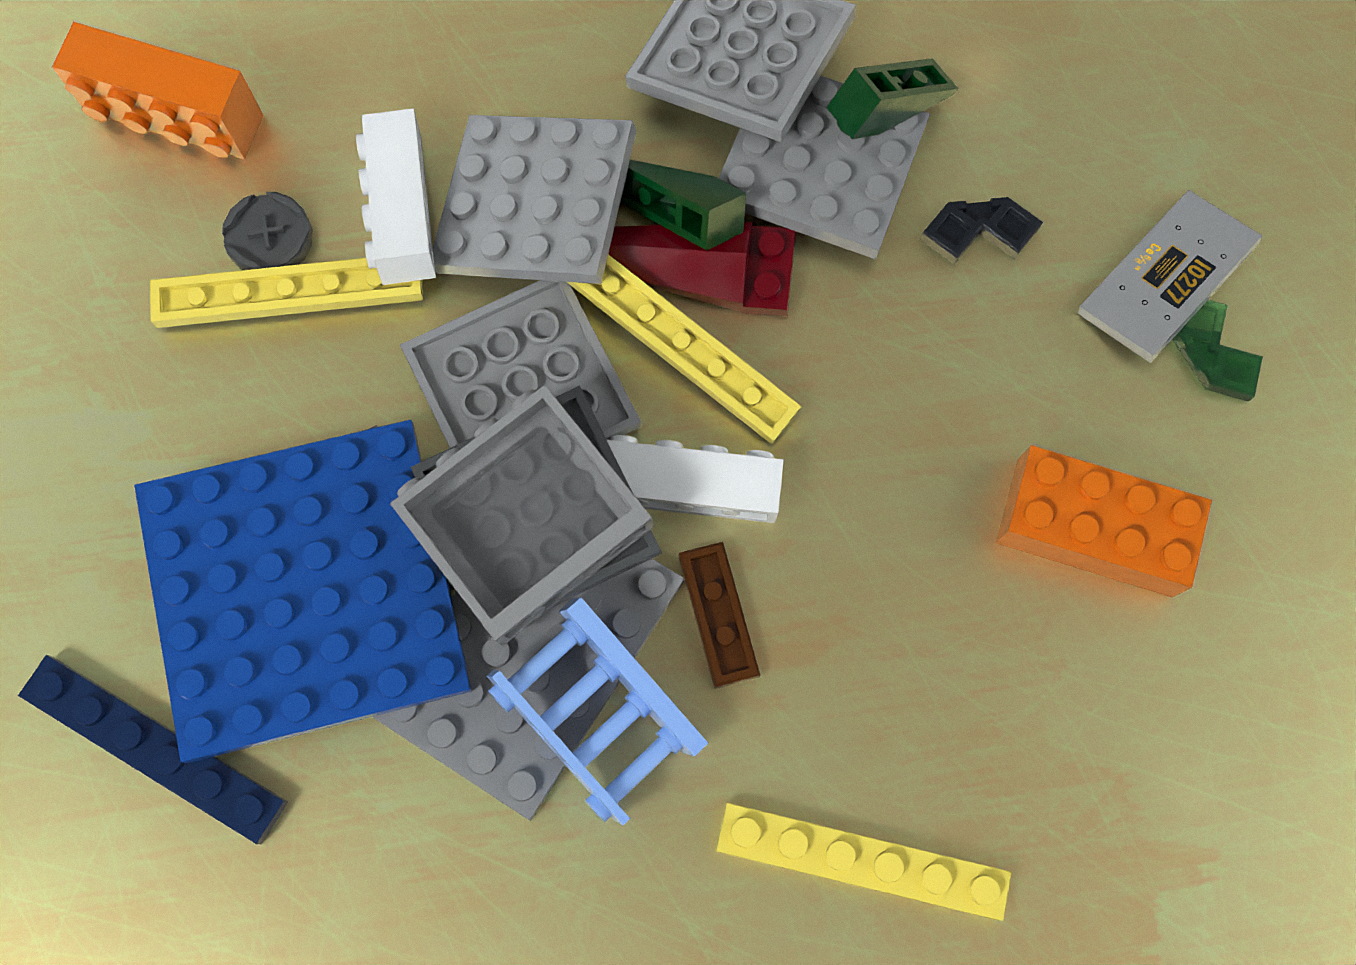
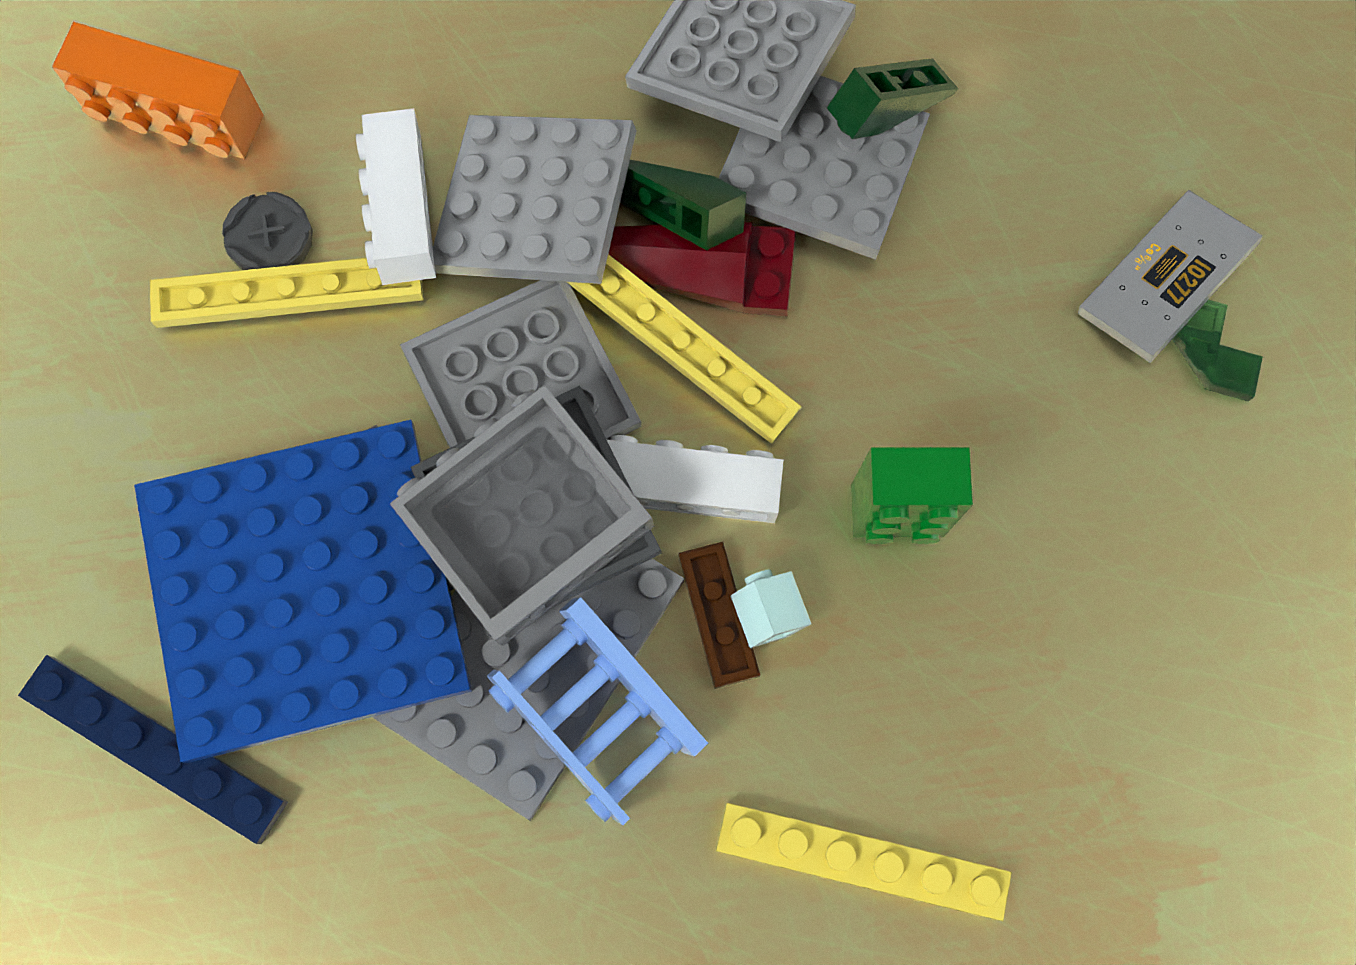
black tile [920,197,1043,264] -> none
orange brick [996,445,1212,598] -> none
none -> light aqua brick [731,569,811,648]
none -> green brick [851,447,973,544]

